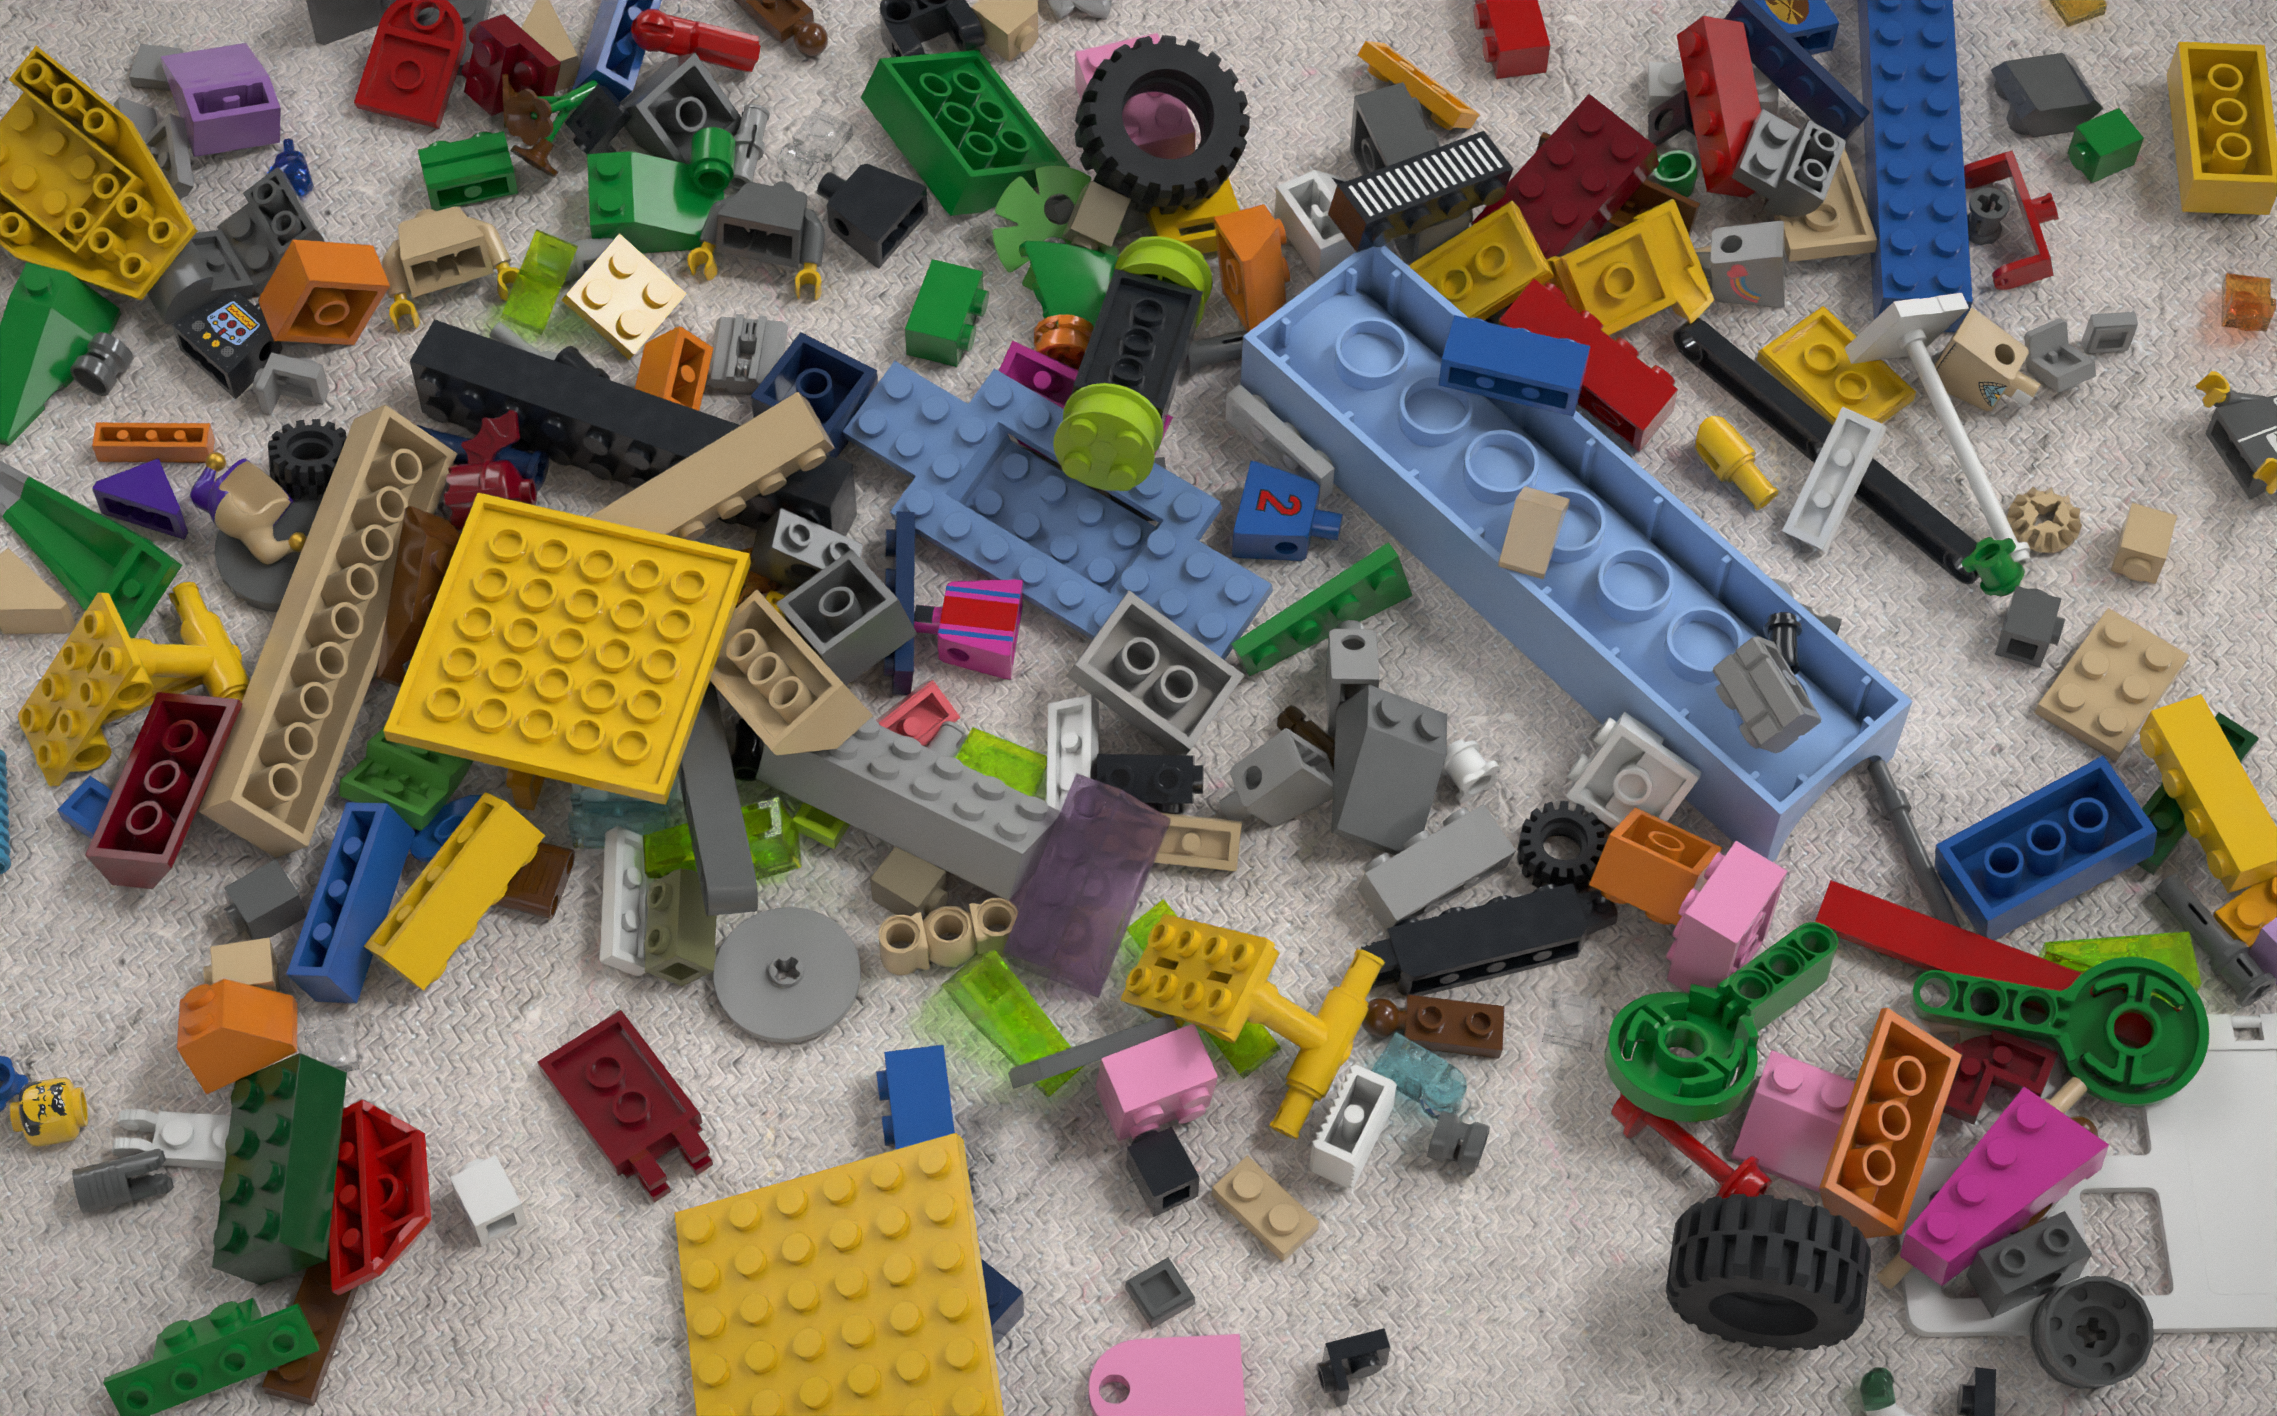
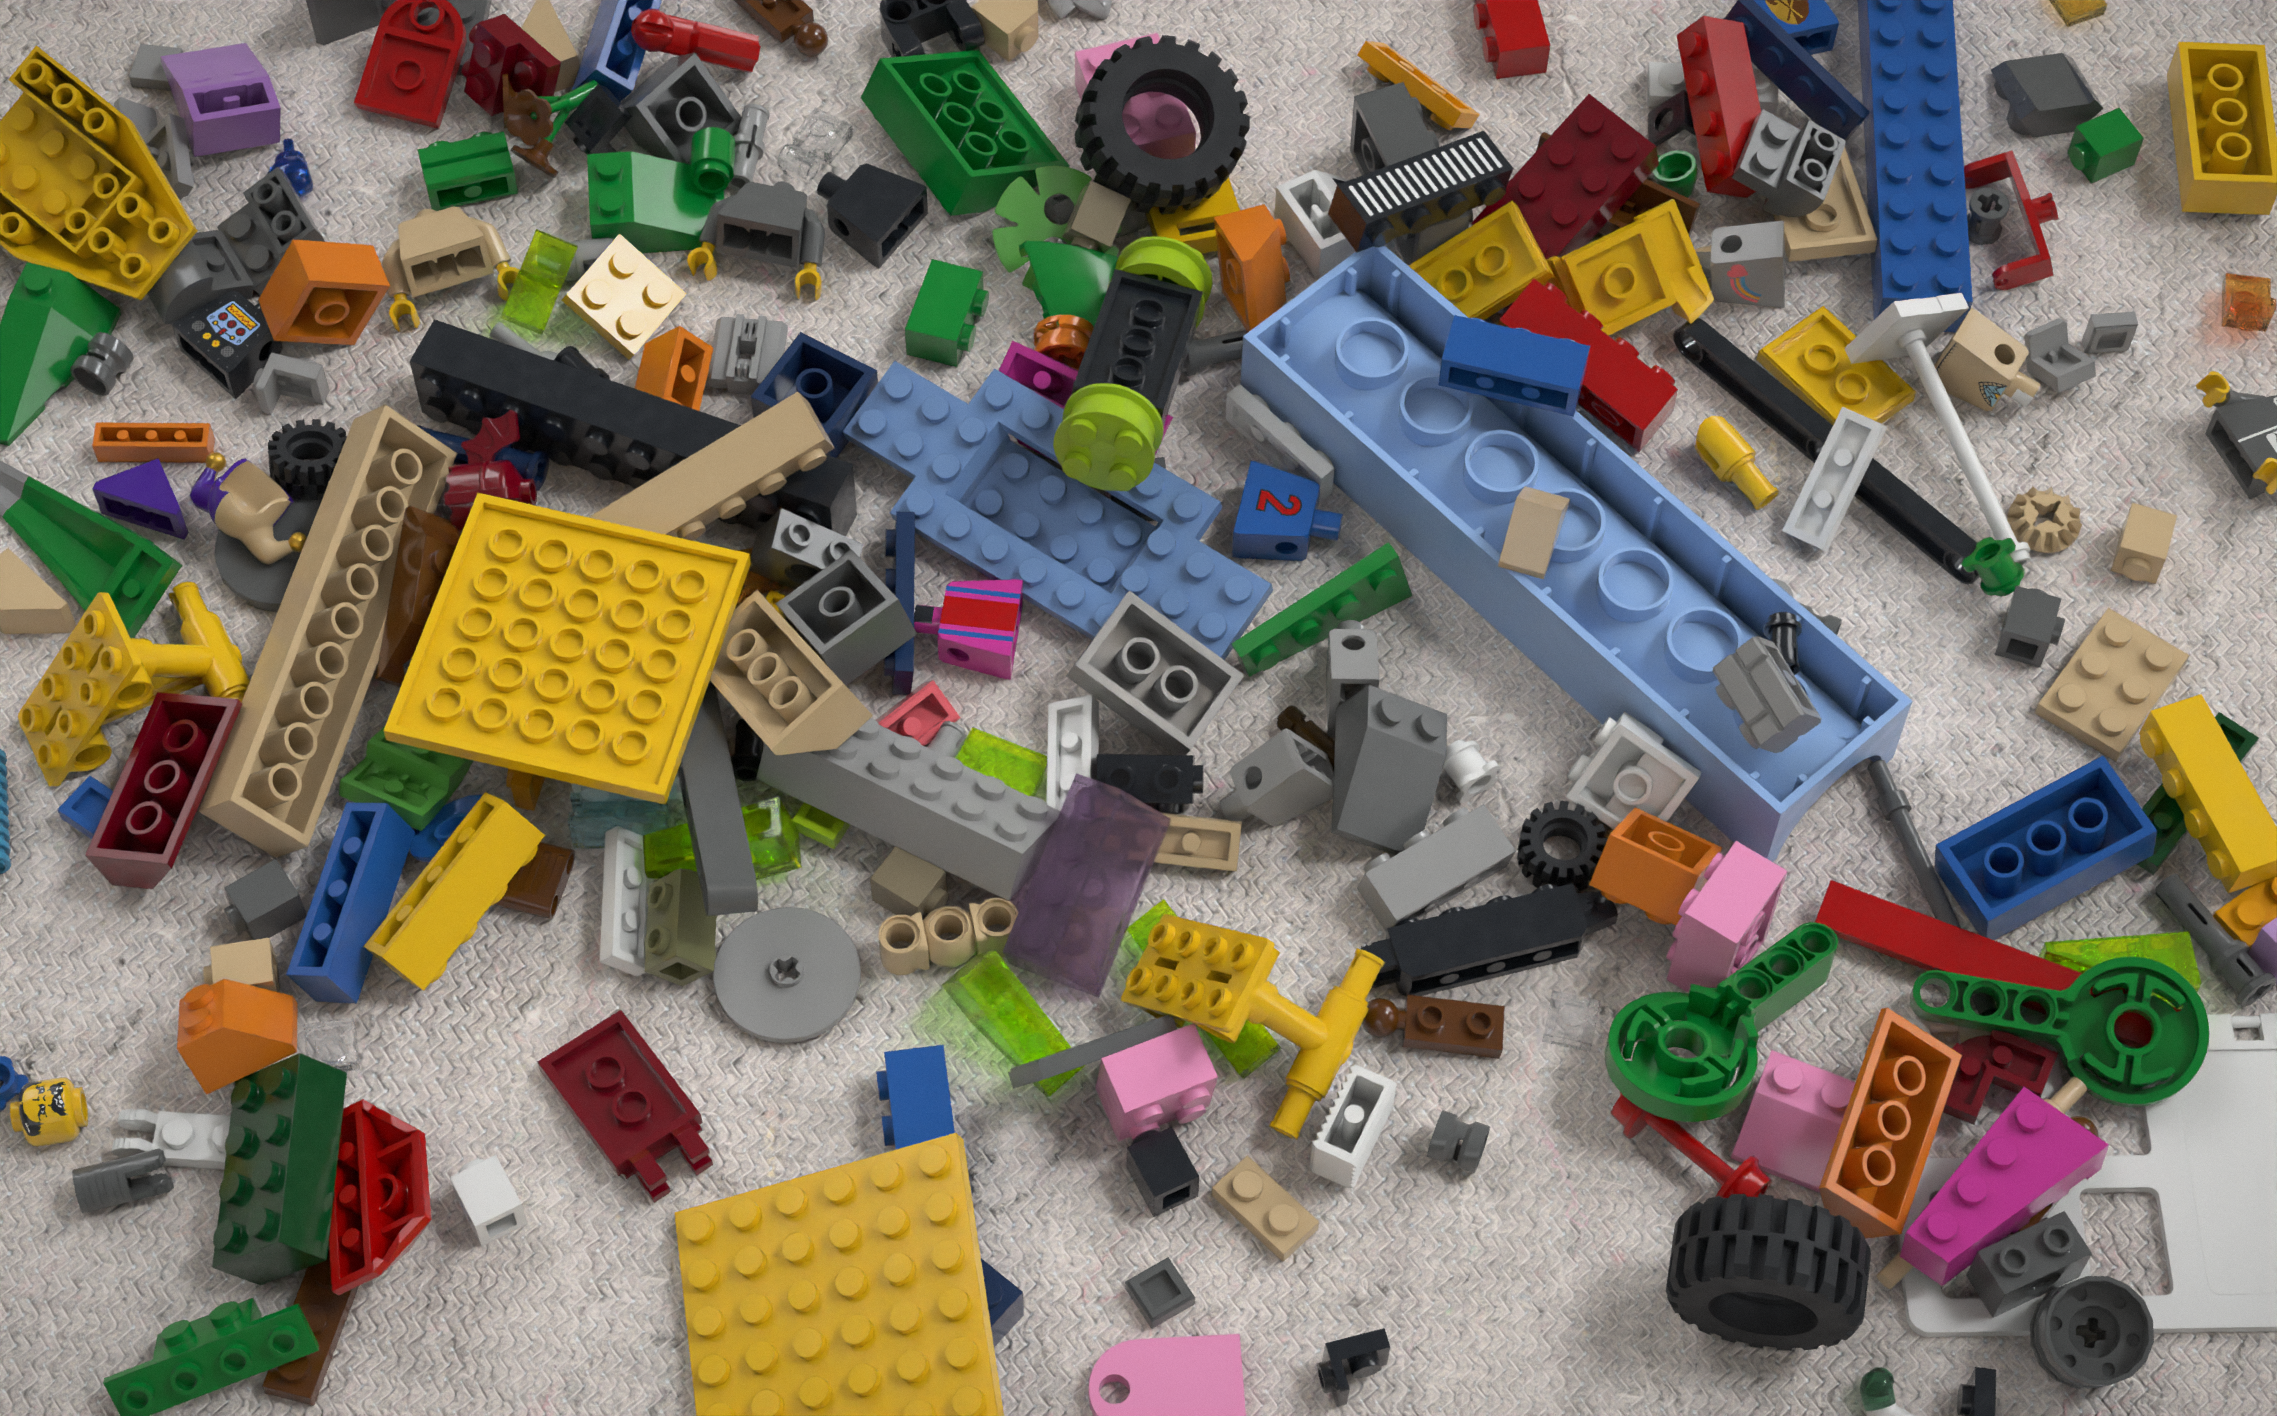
clear light blue leg [1371,1032,1467,1120] -> none

